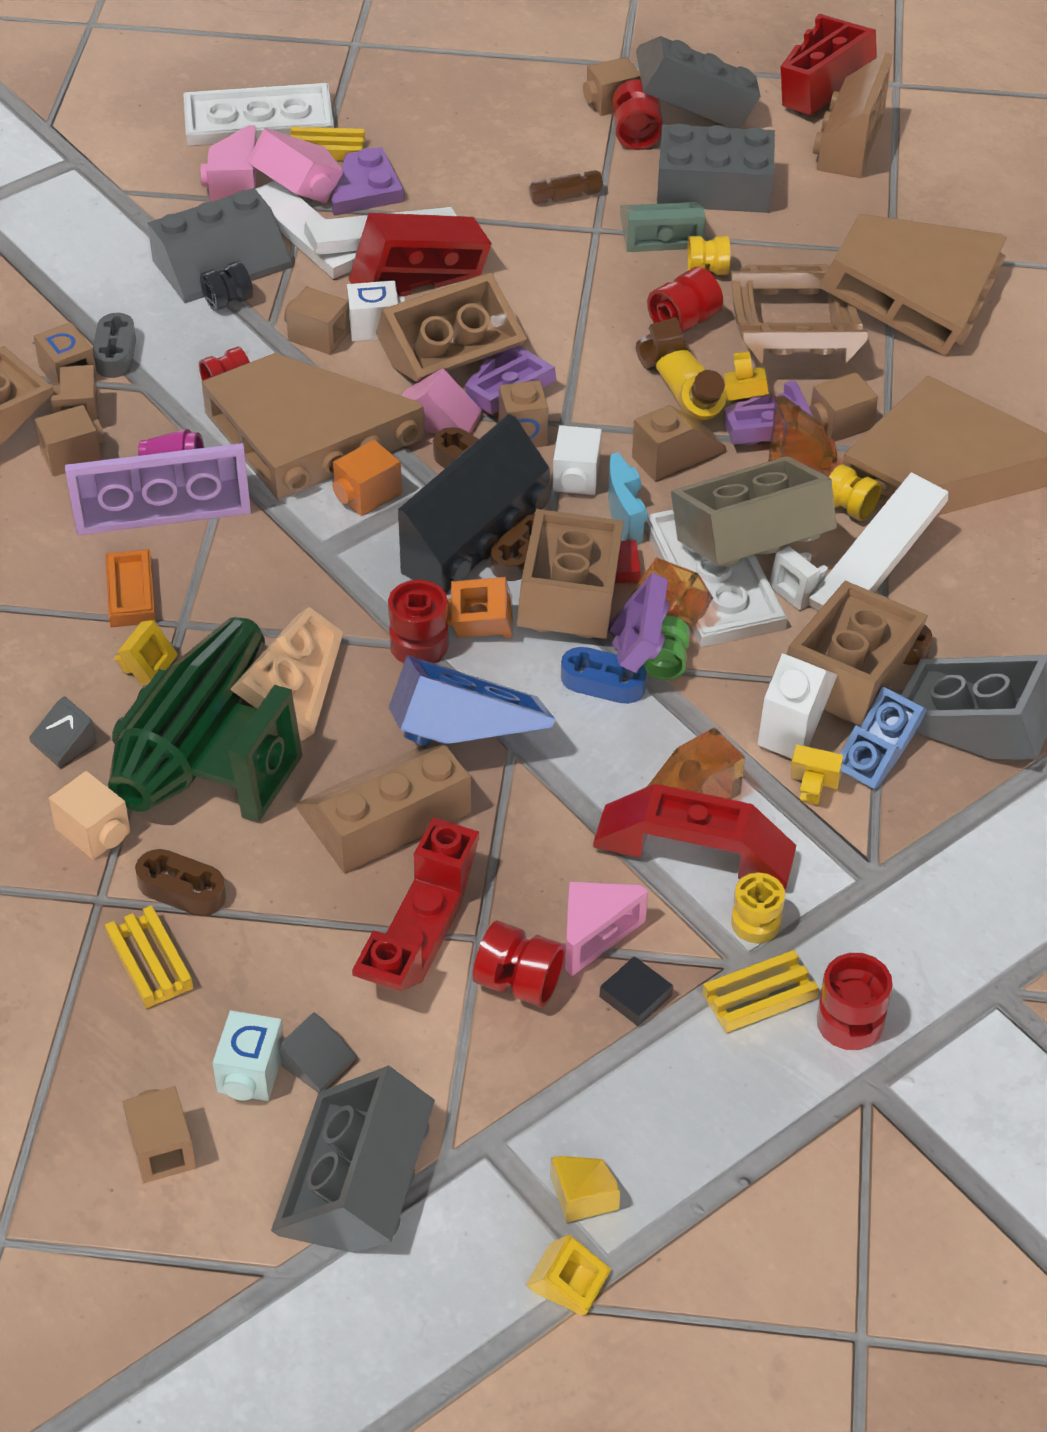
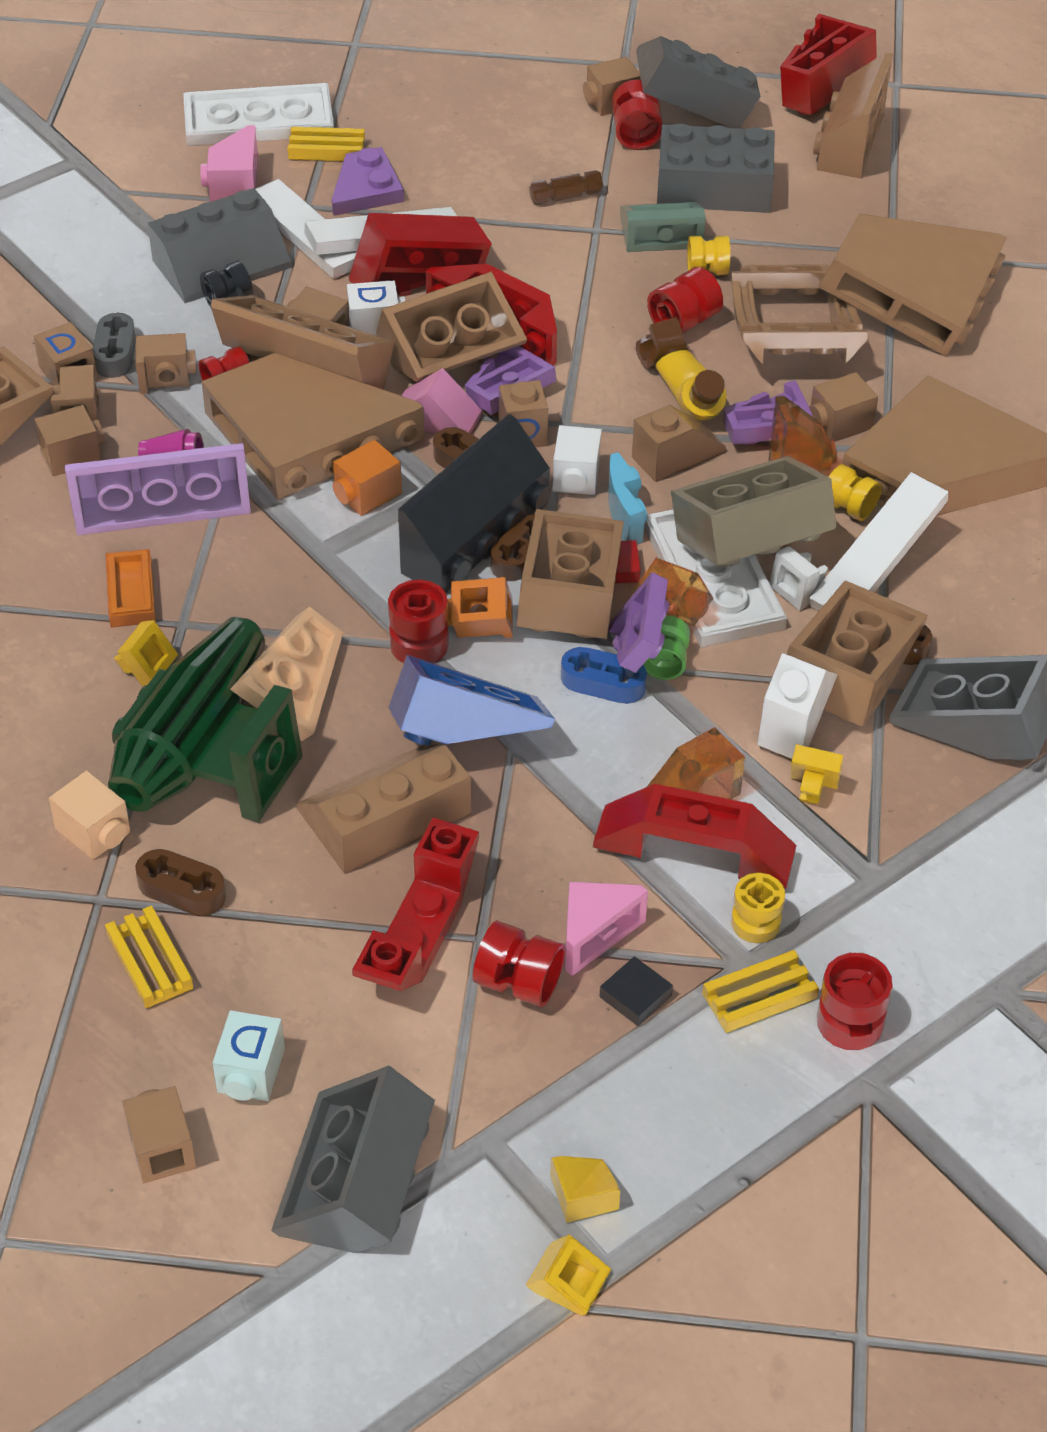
dark grey slope [29,696,97,767] -> none
bright pink slope [248,128,344,203] -> none
dark grey slope [280,1012,356,1093] -> none
yellow tile [724,351,769,401] -> none
medium blue slope [840,687,928,790] -> none
none -> medium nougat brick [135,333,197,394]
none -> medium nougat slope [211,295,395,390]
none -> red slope [426,263,557,366]

